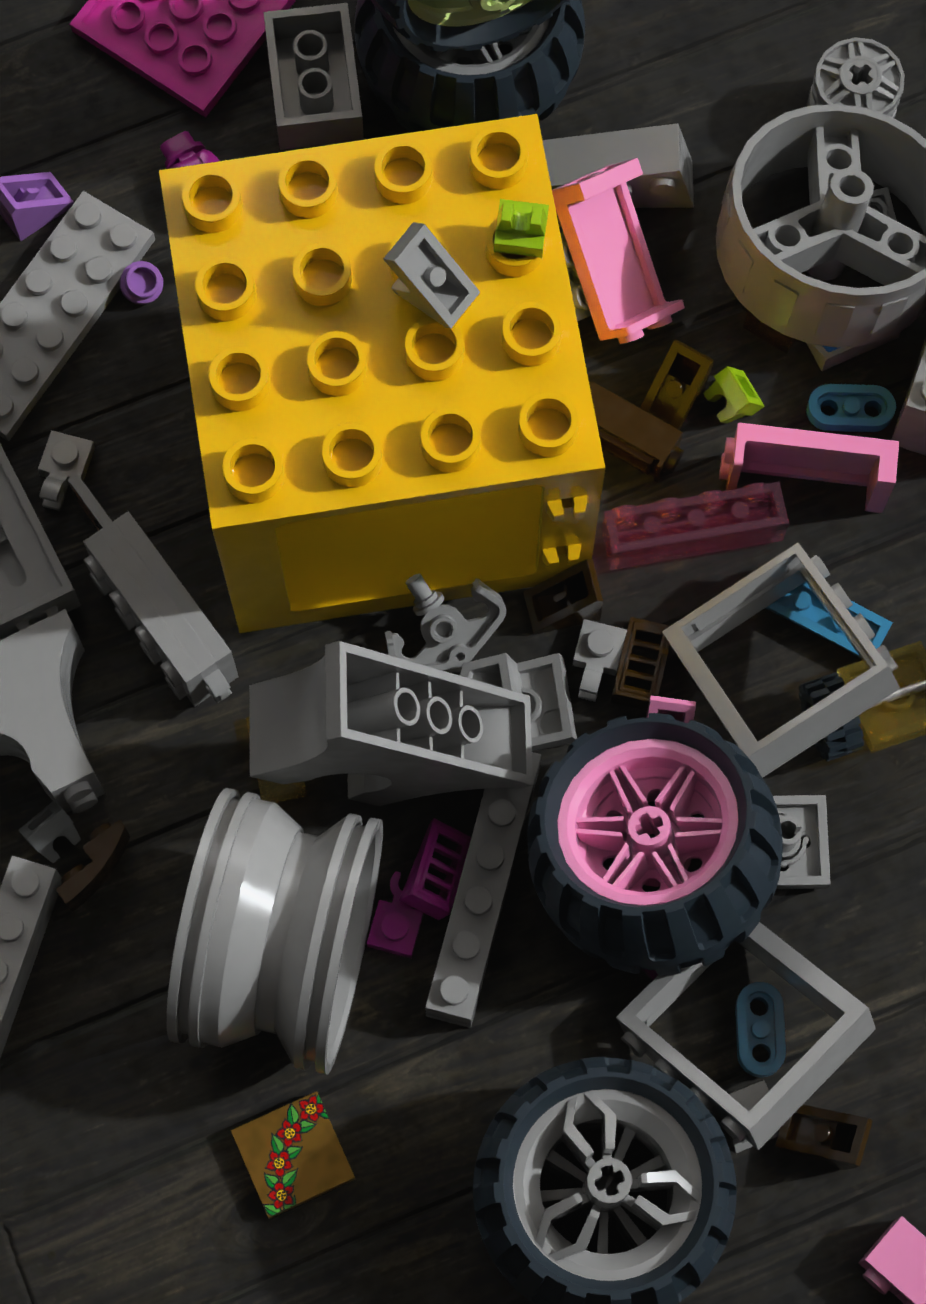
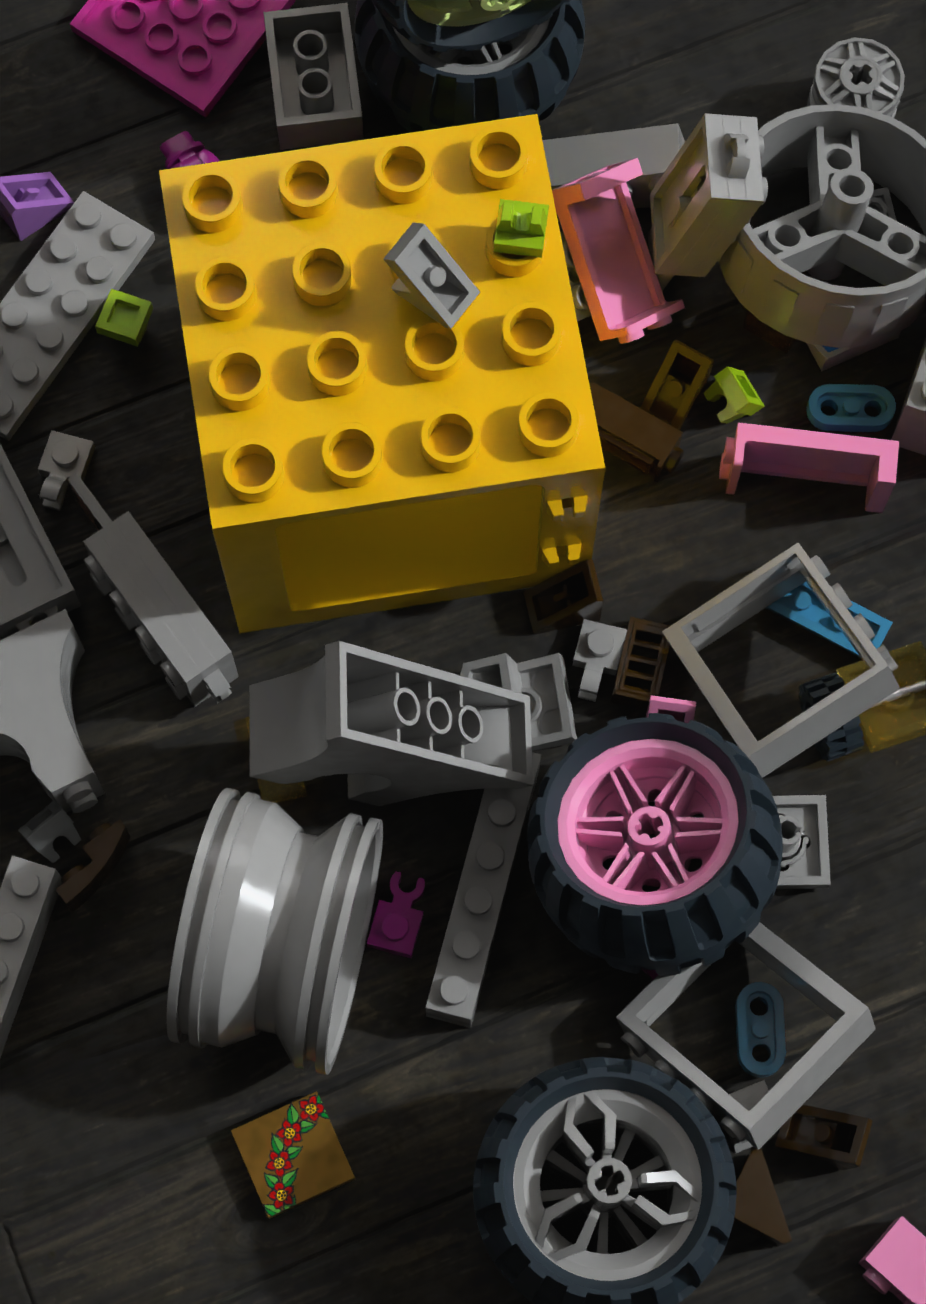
medium lavender plate [120,261,163,305] -> none
light grey piece [385,573,506,670] -> none
magenta slope [399,818,471,920] -> none
clear pink brick [601,482,789,570] -> none
none -> lime tile [95,289,153,347]
none -> light grey piece [648,113,768,291]
none -> dark brown slope [733,1148,792,1247]

